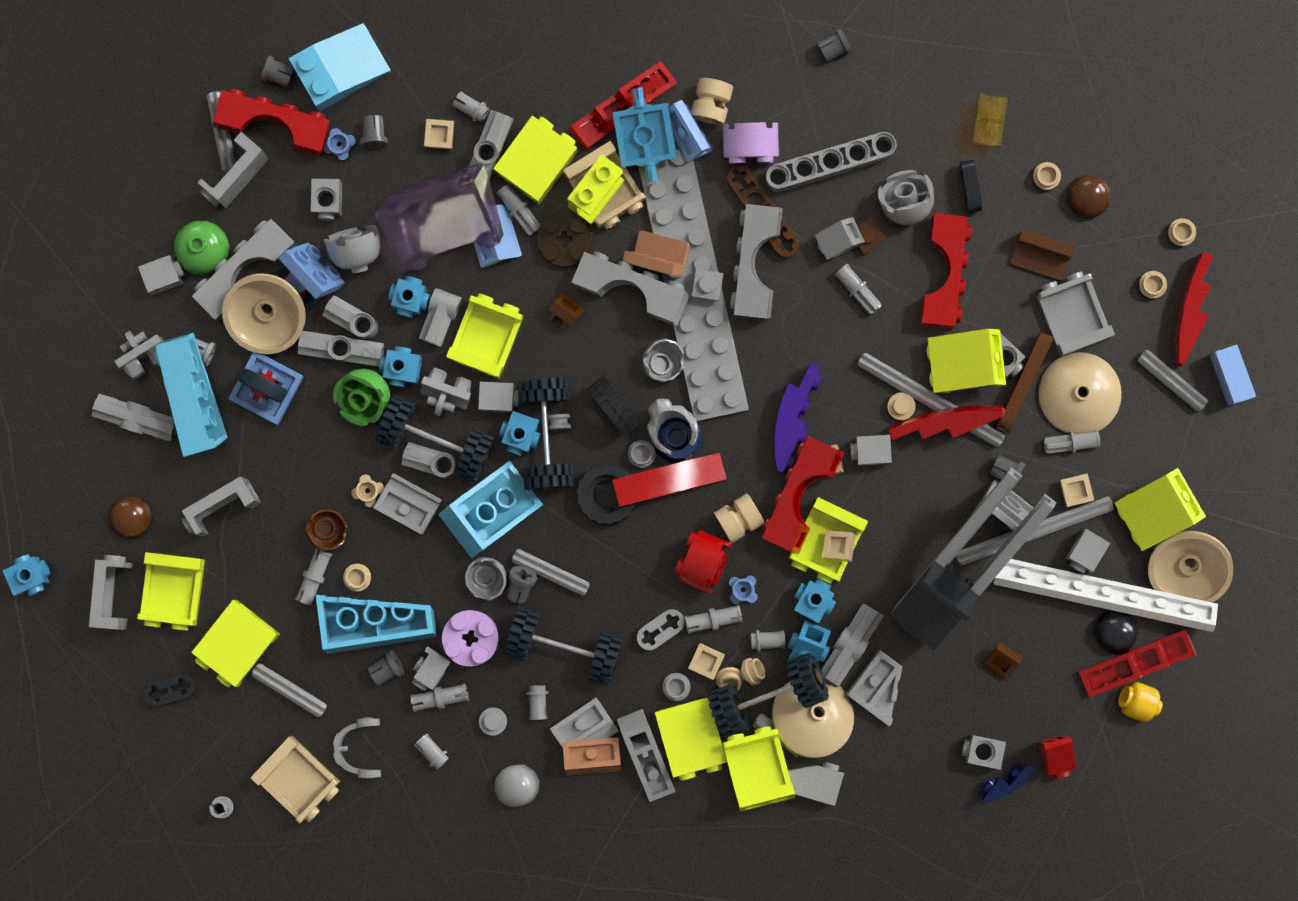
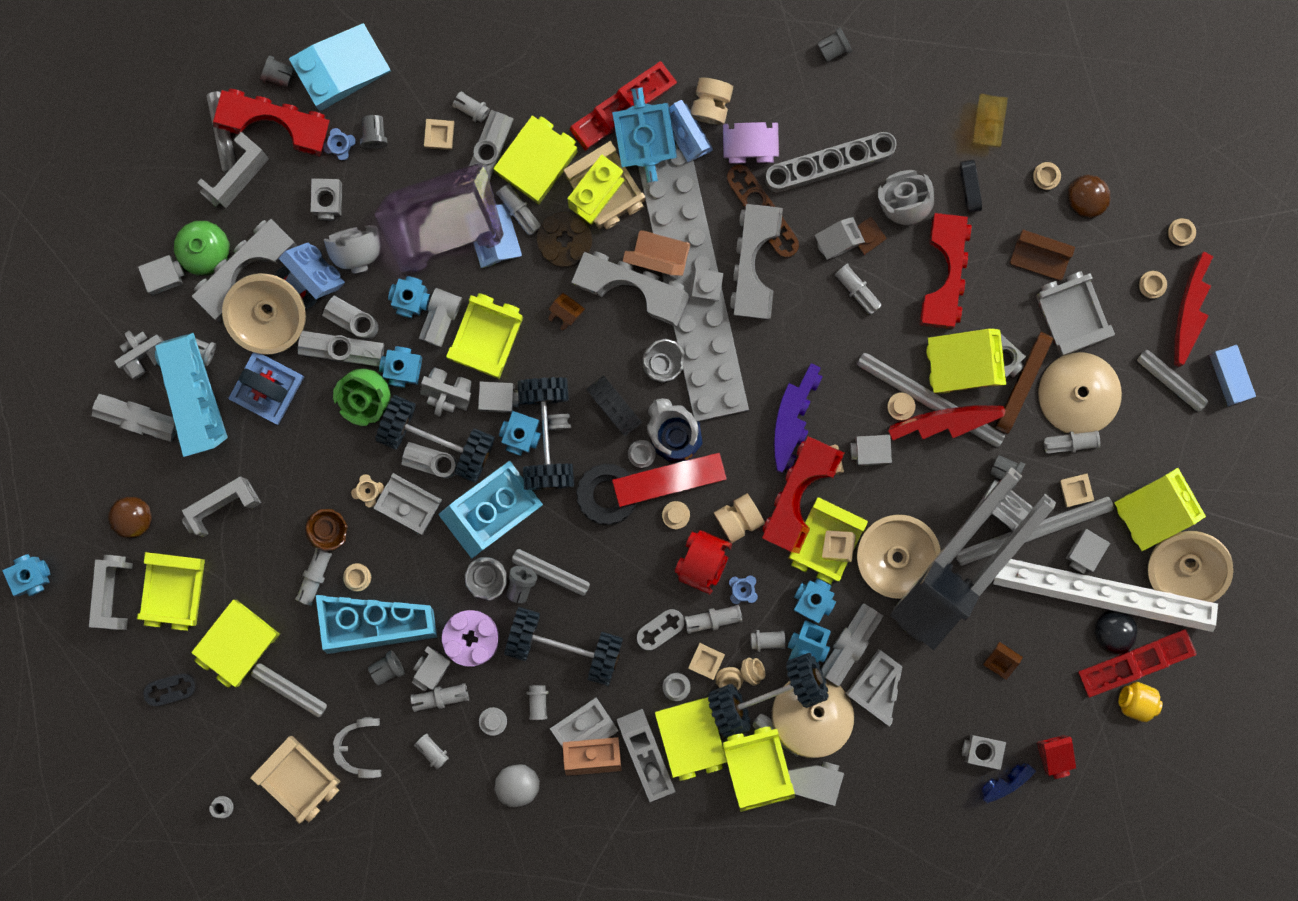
none -> tan plate [662,501,690,529]
none -> tan dish [857,515,941,599]

